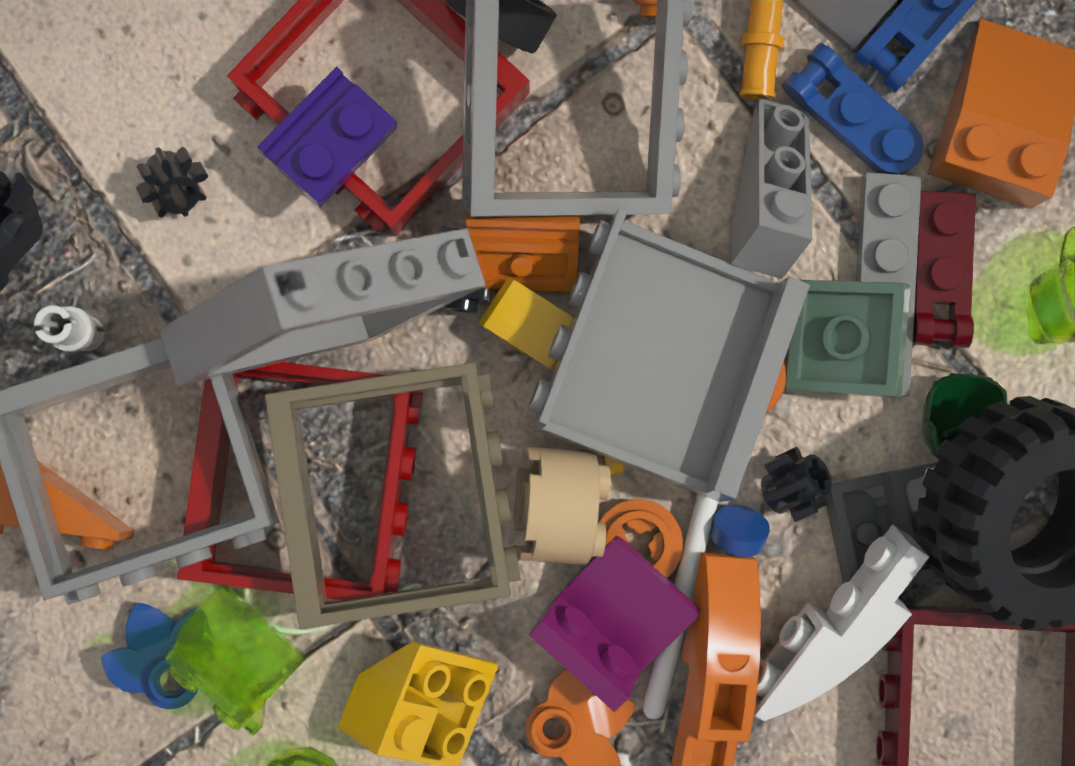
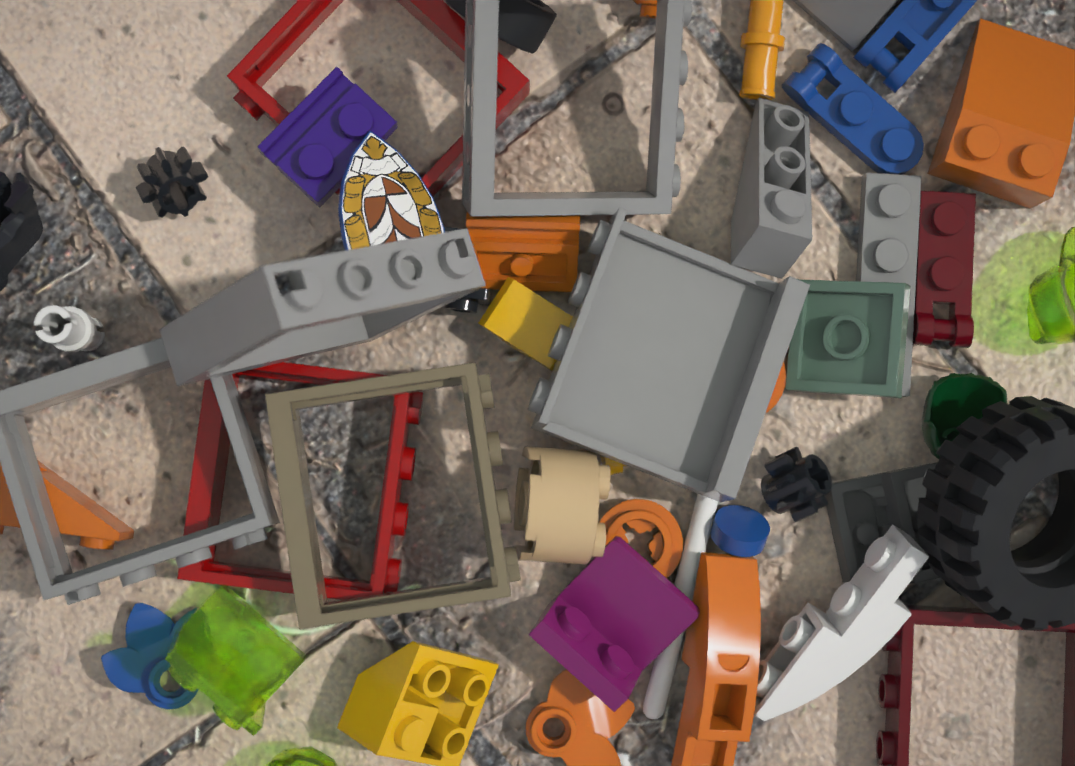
none -> shield [338,131,445,250]

